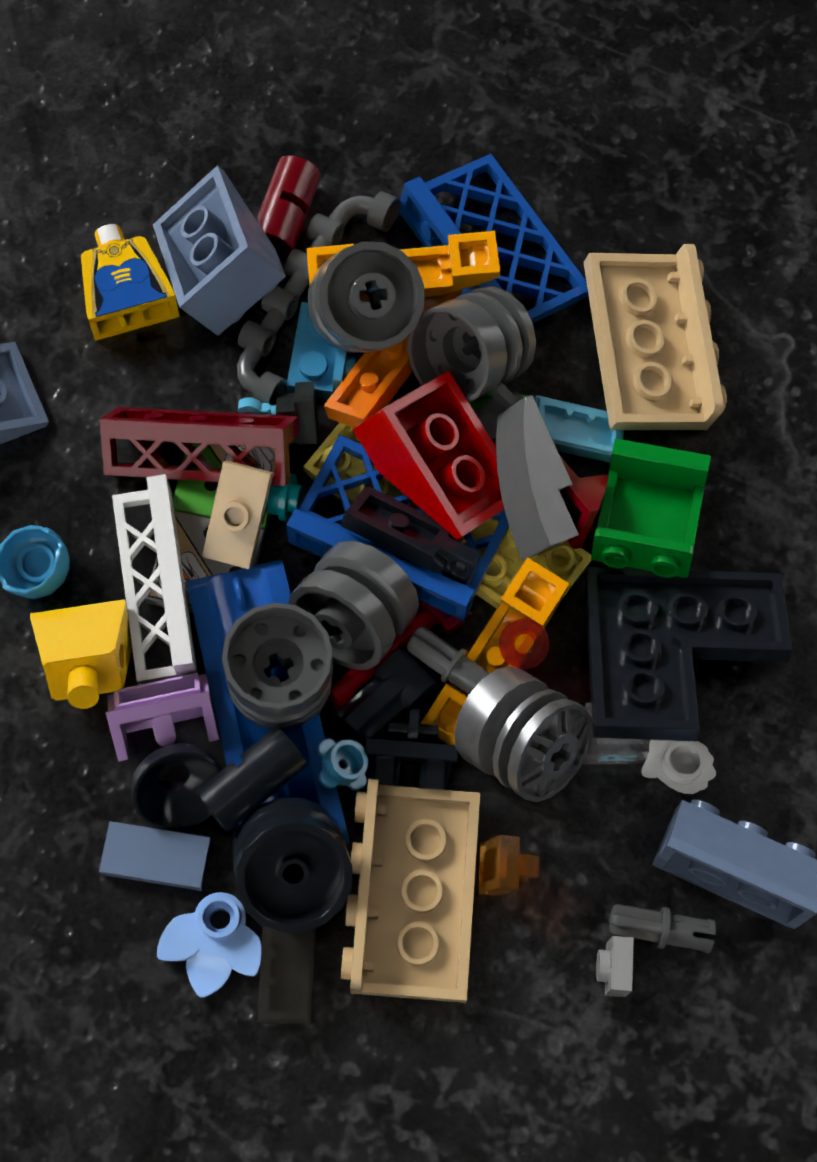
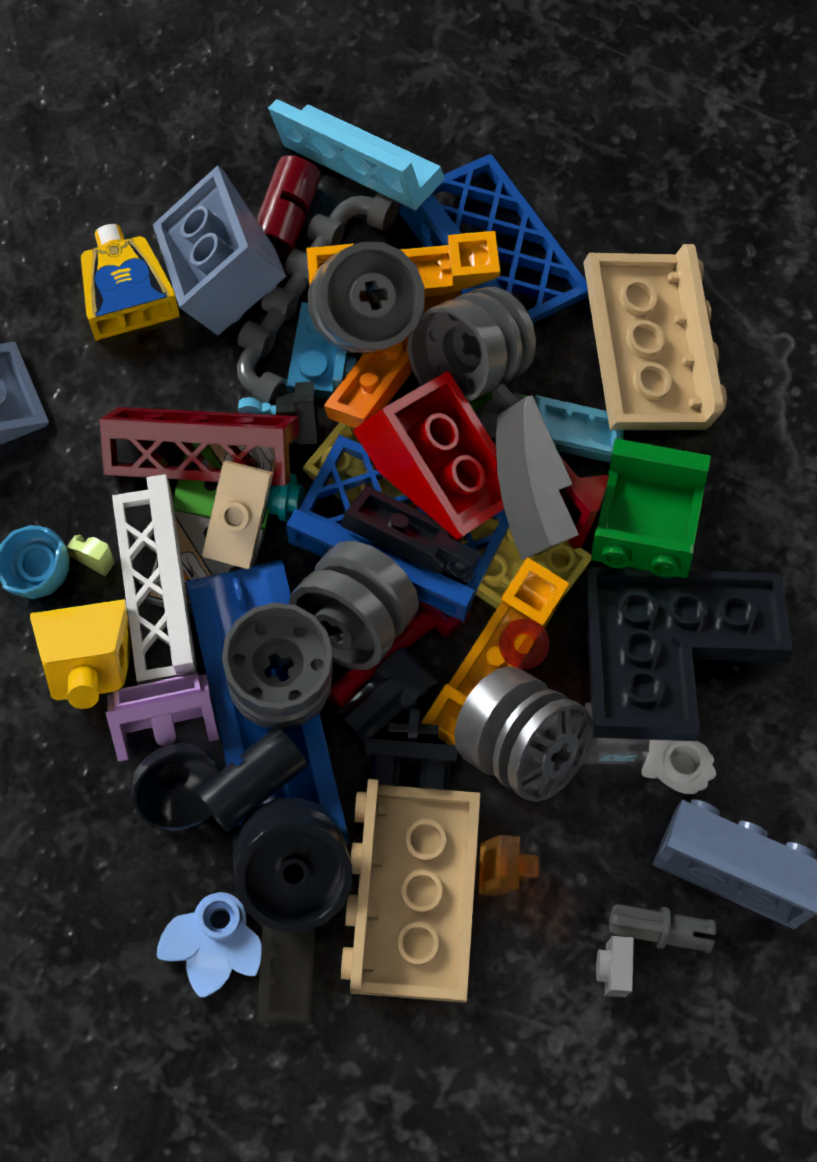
sand blue tile [99,821,212,891] -> none
dark azure plate [317,739,368,791] -> none
dark grey axle [406,627,490,694] -> none
none -> yellowish green tile [67,535,115,577]
none -> medium azure fence [268,99,445,210]

